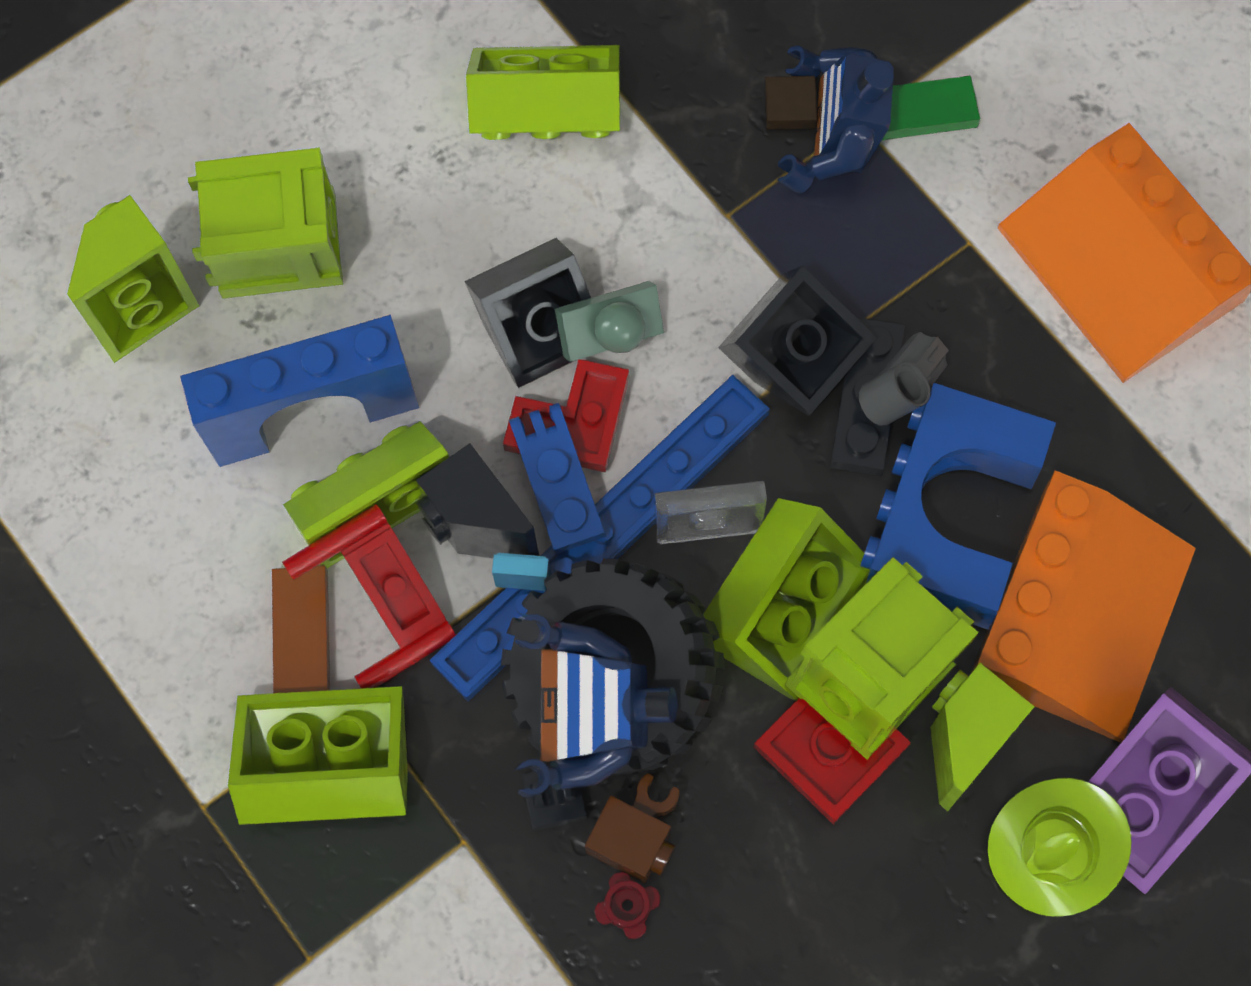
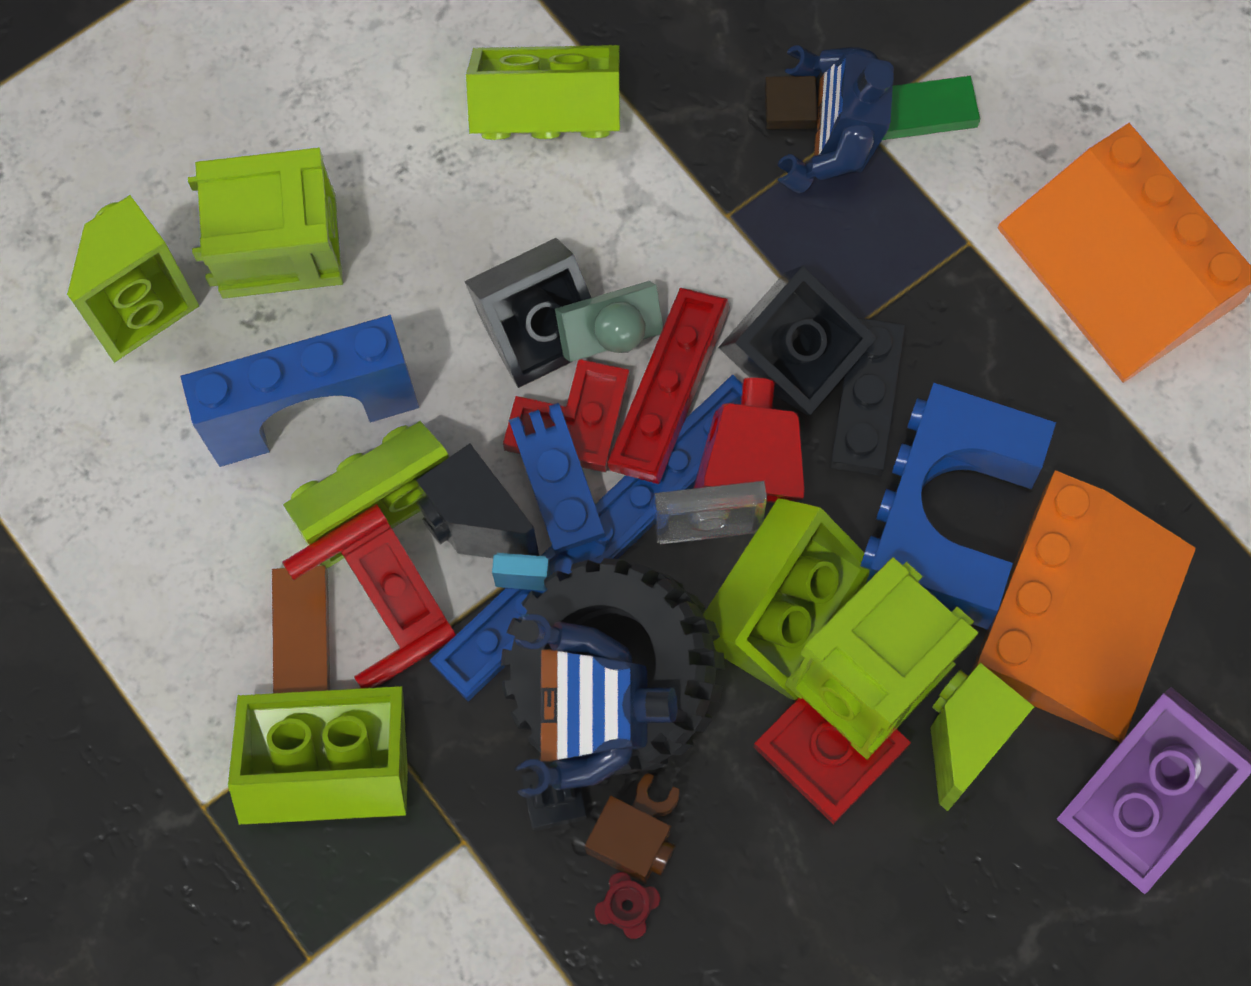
dark grey piece [859,332,949,426] -> none
lime hat [988,778,1132,916] -> none
none -> red tile [607,288,730,484]
none -> red torso [694,378,804,503]

